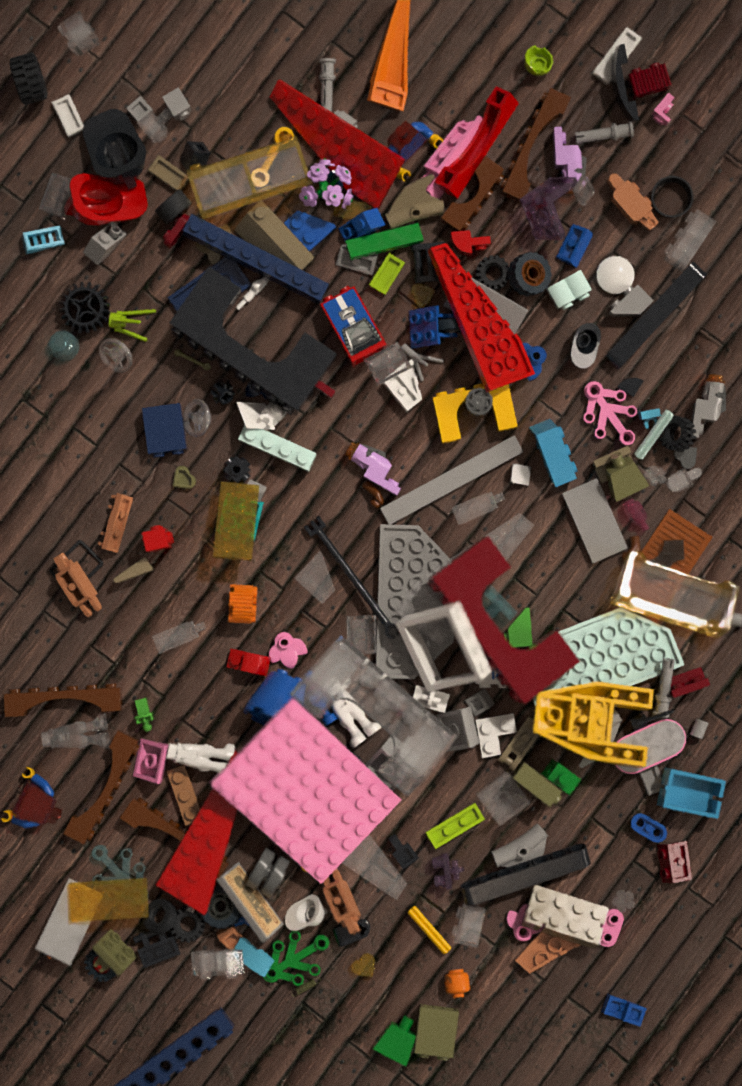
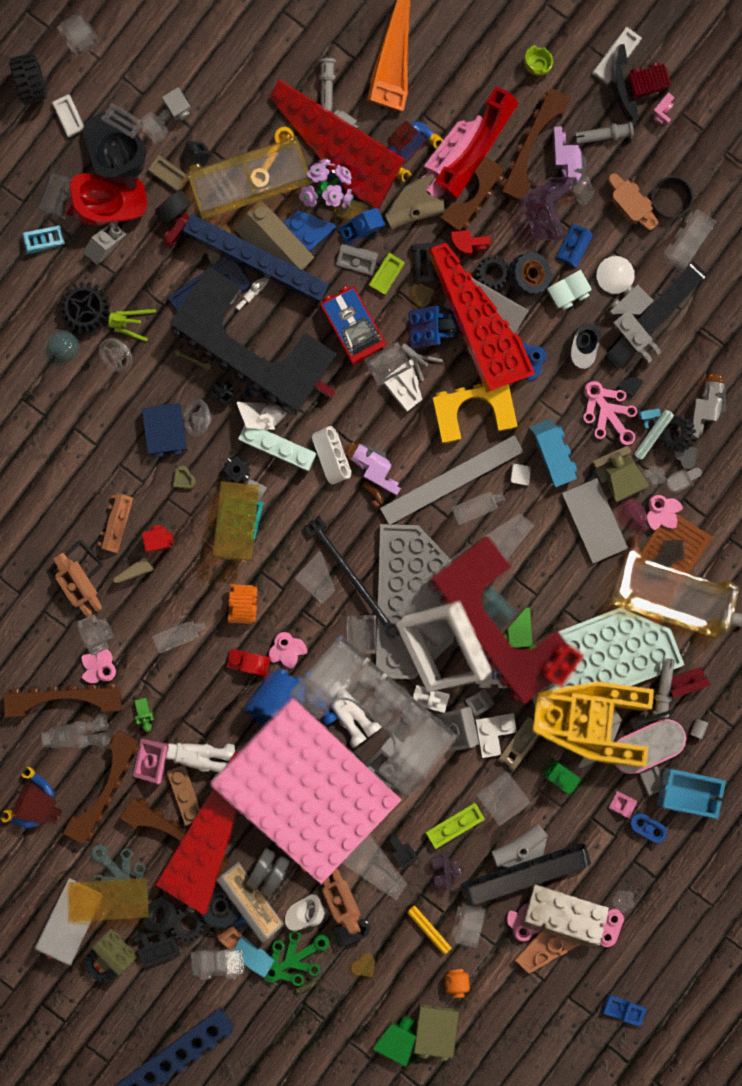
light grey plate [126,96,154,124] -> none
green tile [345,223,424,260] -> none
dark grey wheel [465,388,493,416] -> none
olive brick [511,761,562,807] -> none
dark red bracket [657,841,692,883] -> none
none -> clear brick [77,614,114,656]
none -> bright pink plate [82,646,116,683]
none -> clear tile [101,103,143,139]
none -> white beam [312,426,351,484]
none -> red brick [542,644,585,688]
none -> bright pink slope [609,791,637,818]
none -> light grey hinge [613,310,661,363]
none -> bright pink plate [647,495,683,530]

